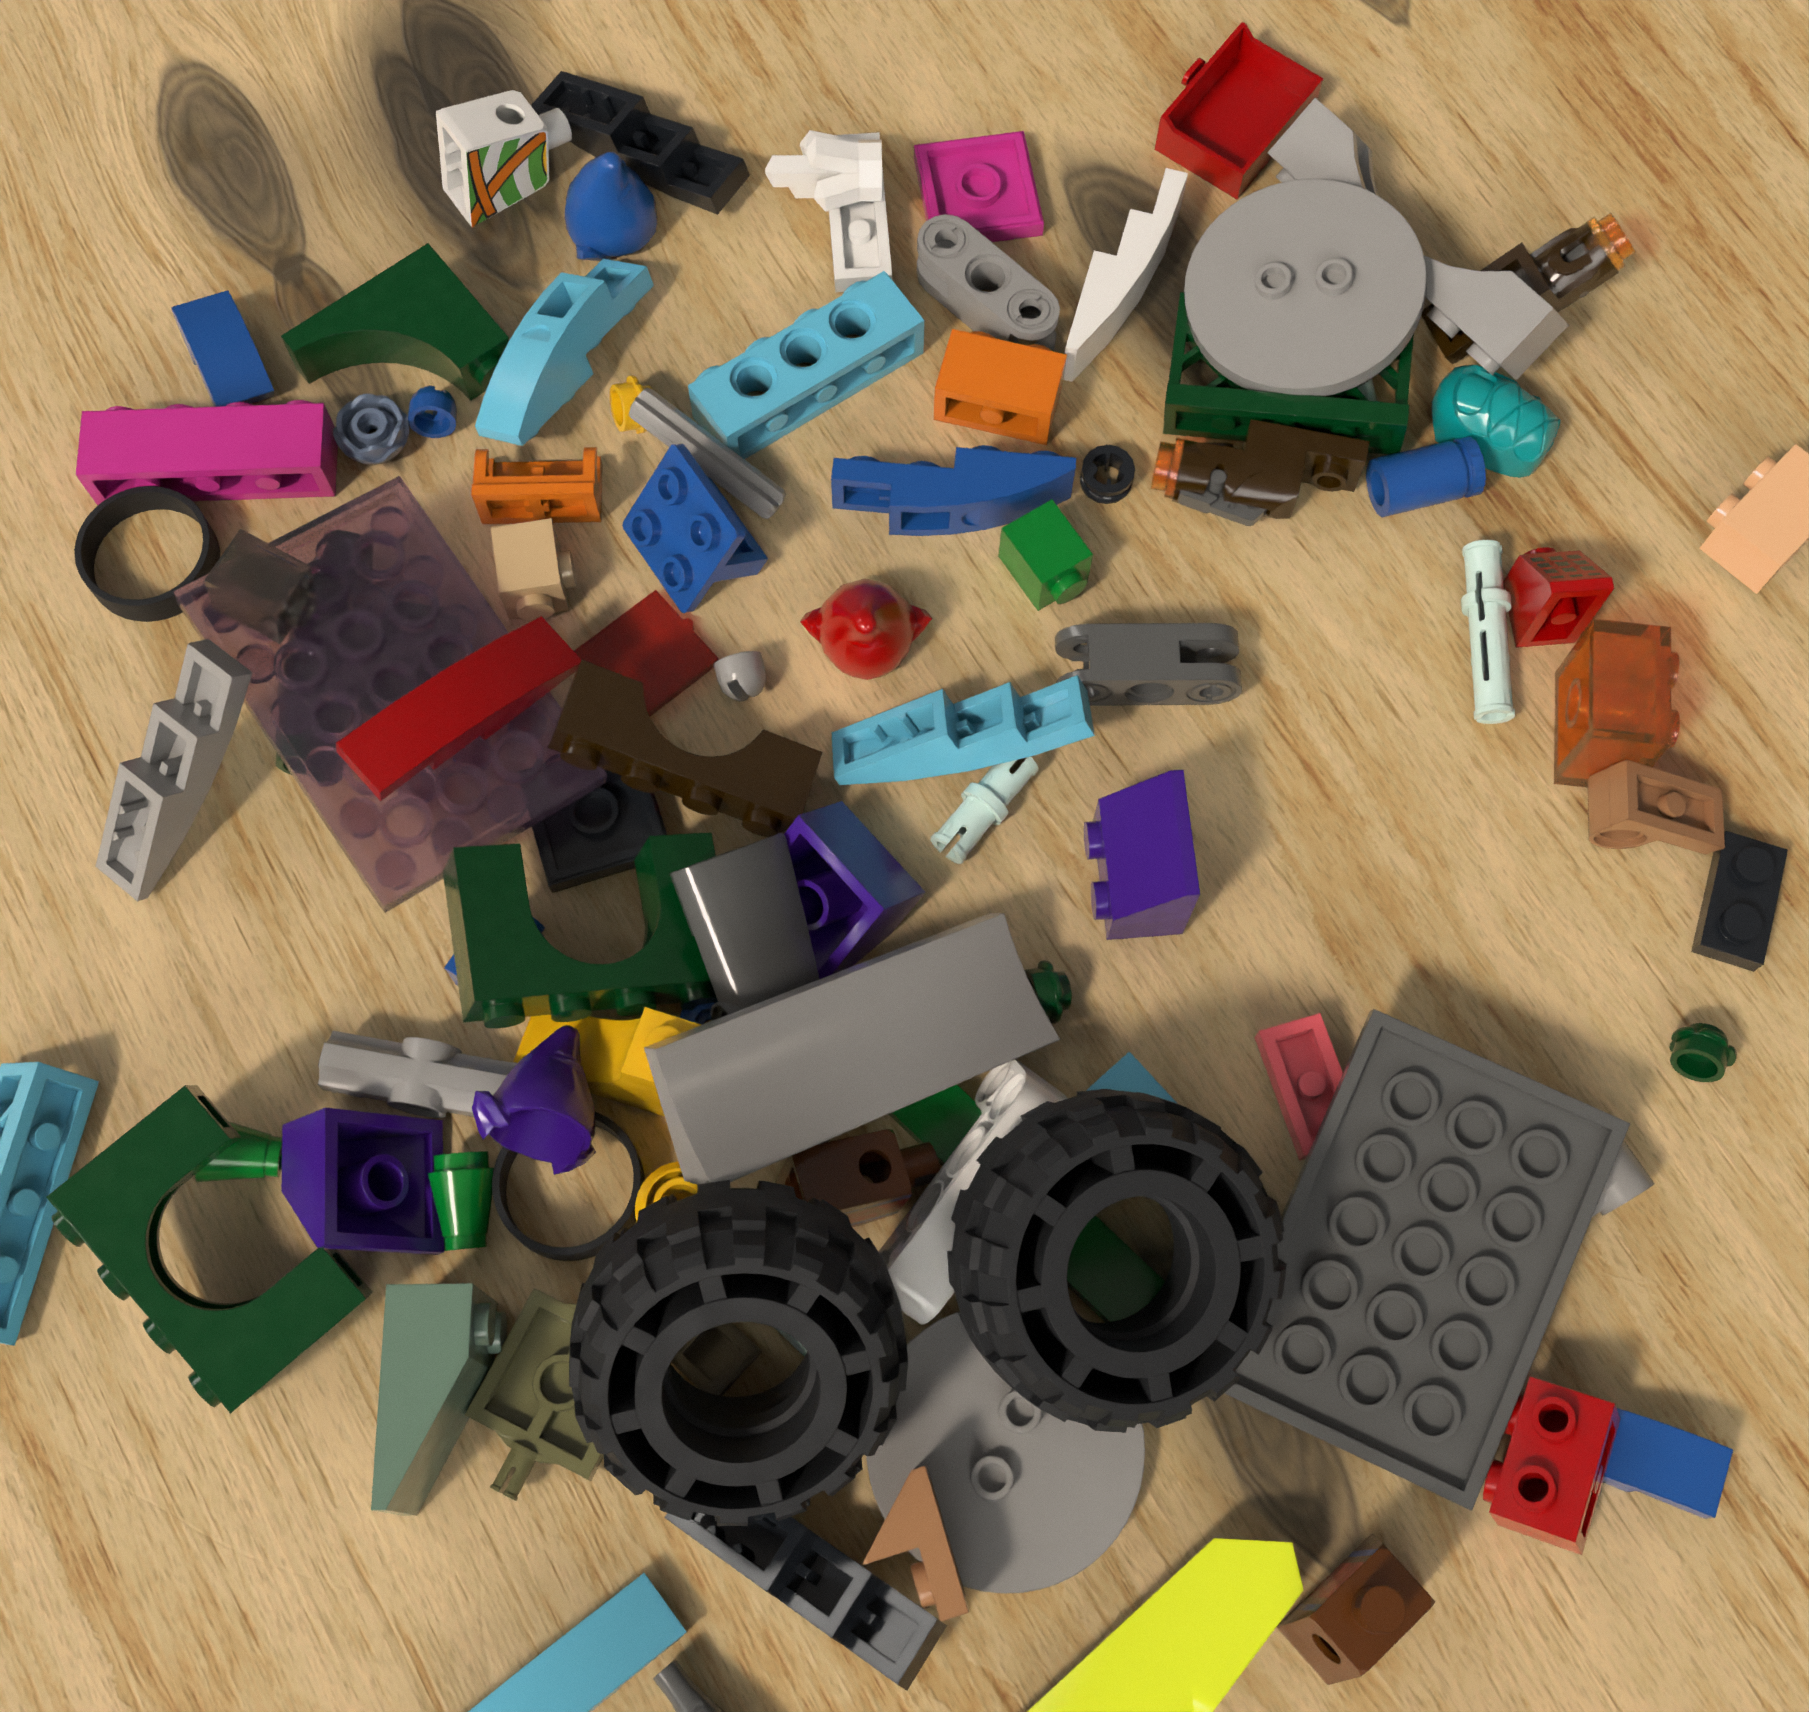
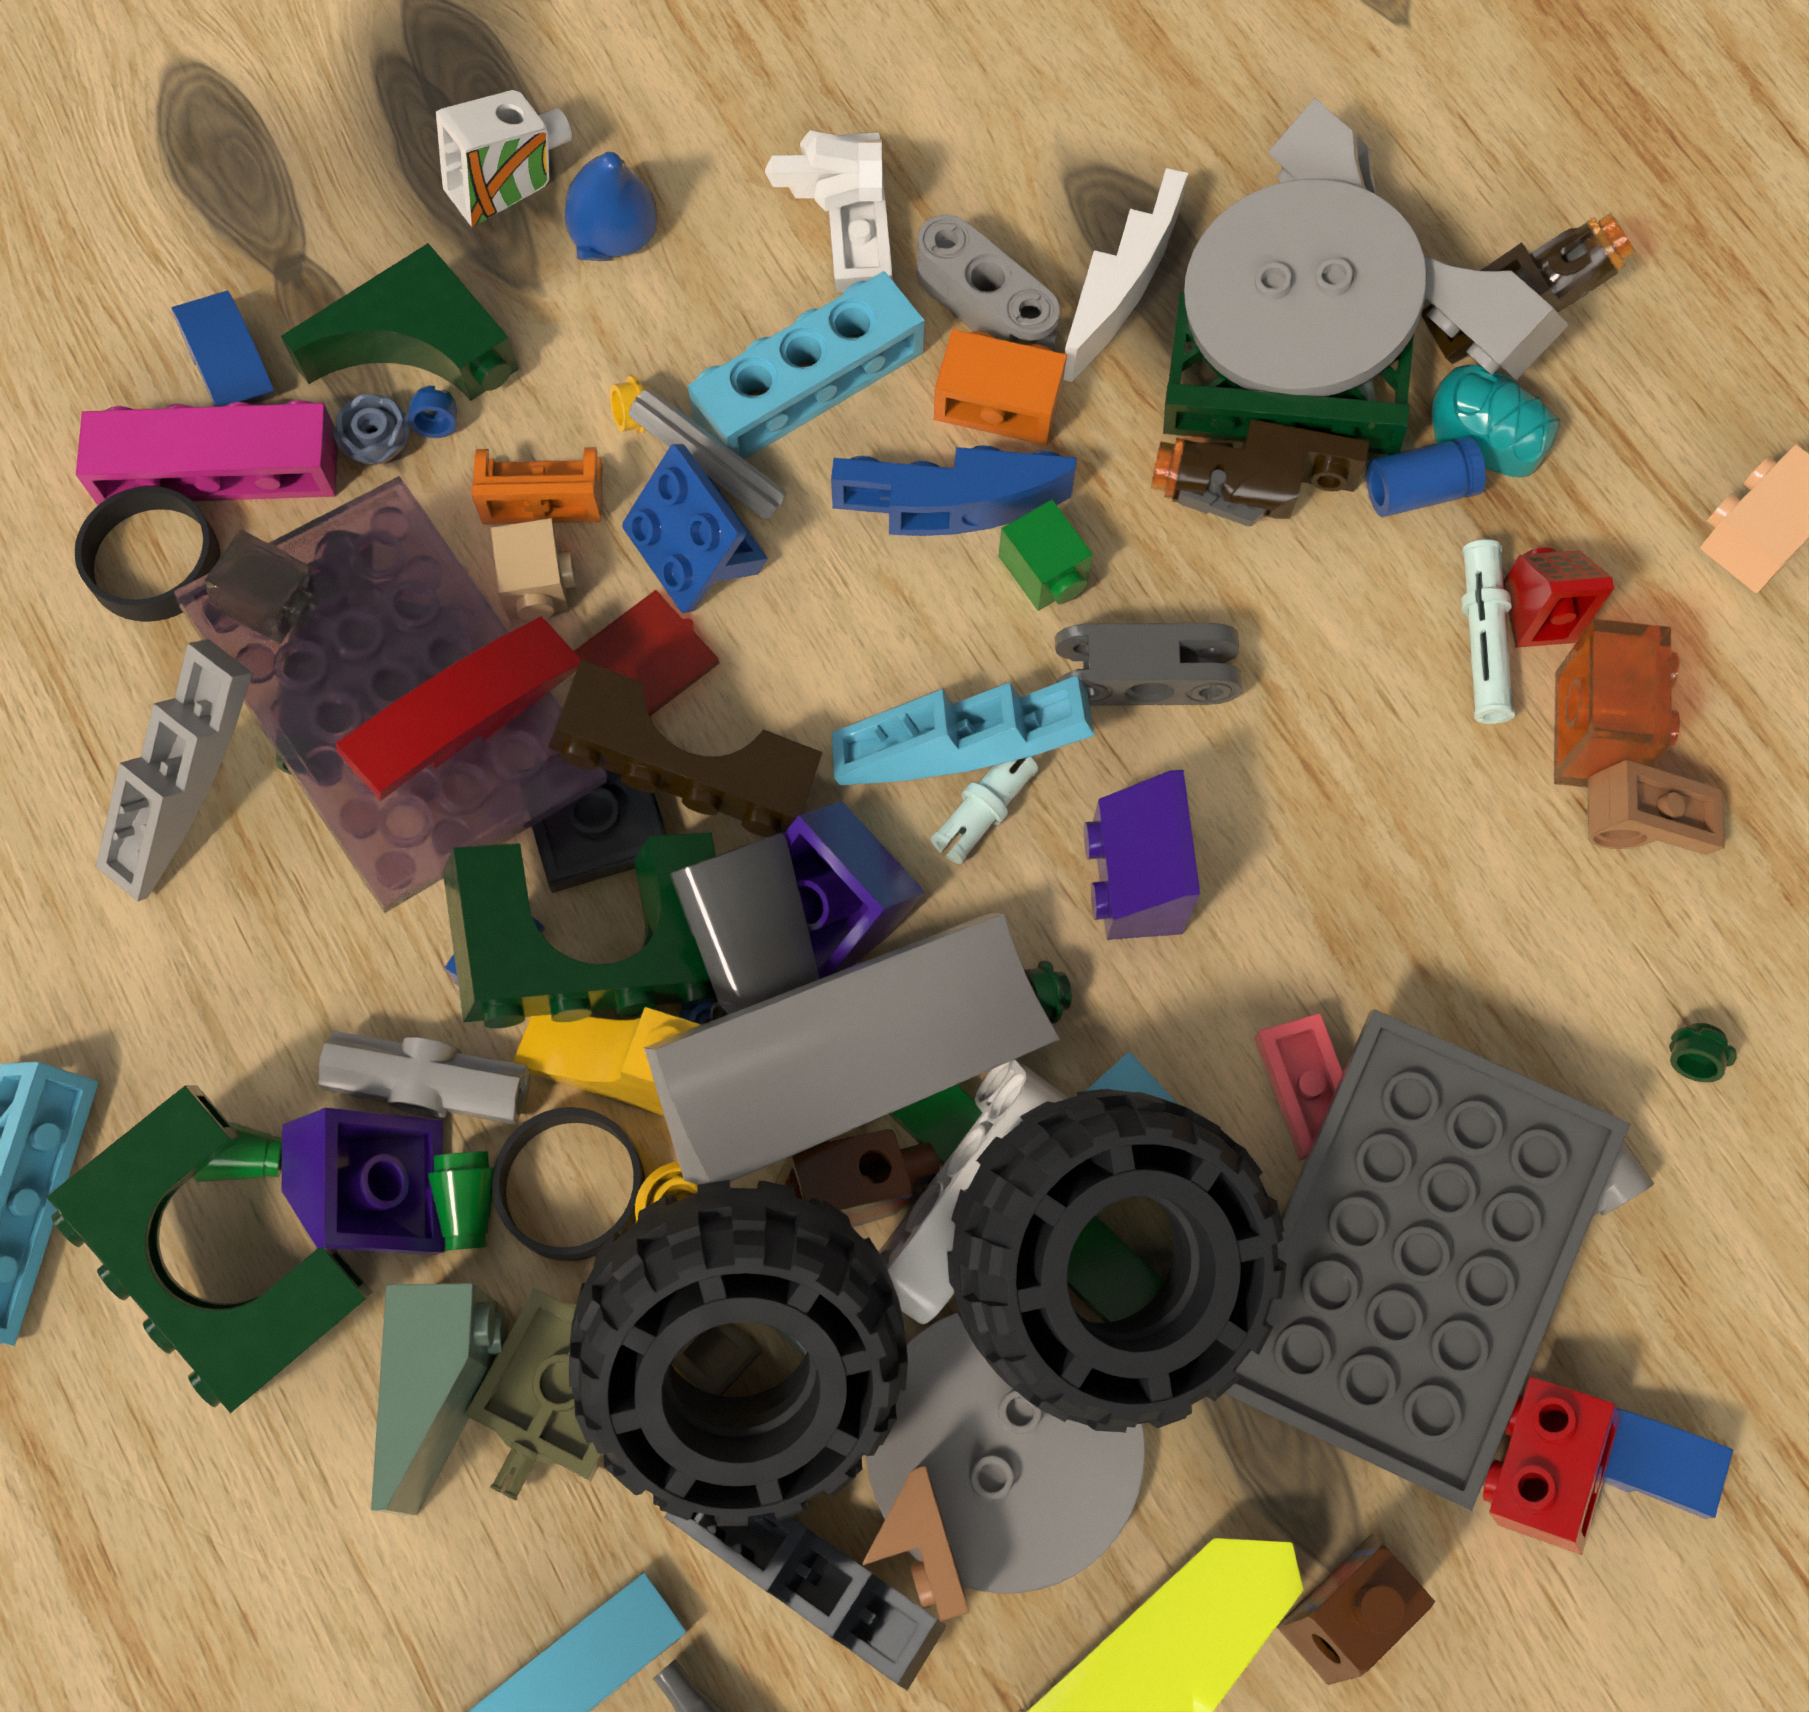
dark purple hat [472,1025,596,1175] -> none
medium azure slope [475,259,654,446] -> none
black slope [531,71,750,215] -> none
light grey hinge [713,651,766,702] -> none
red hat [800,578,933,680] -> none
dark pink tile [914,131,1044,242] -> none
black bush [1080,445,1135,504] -> none
red container [1154,22,1323,200] -> none
black plate [1691,831,1788,972] -> none

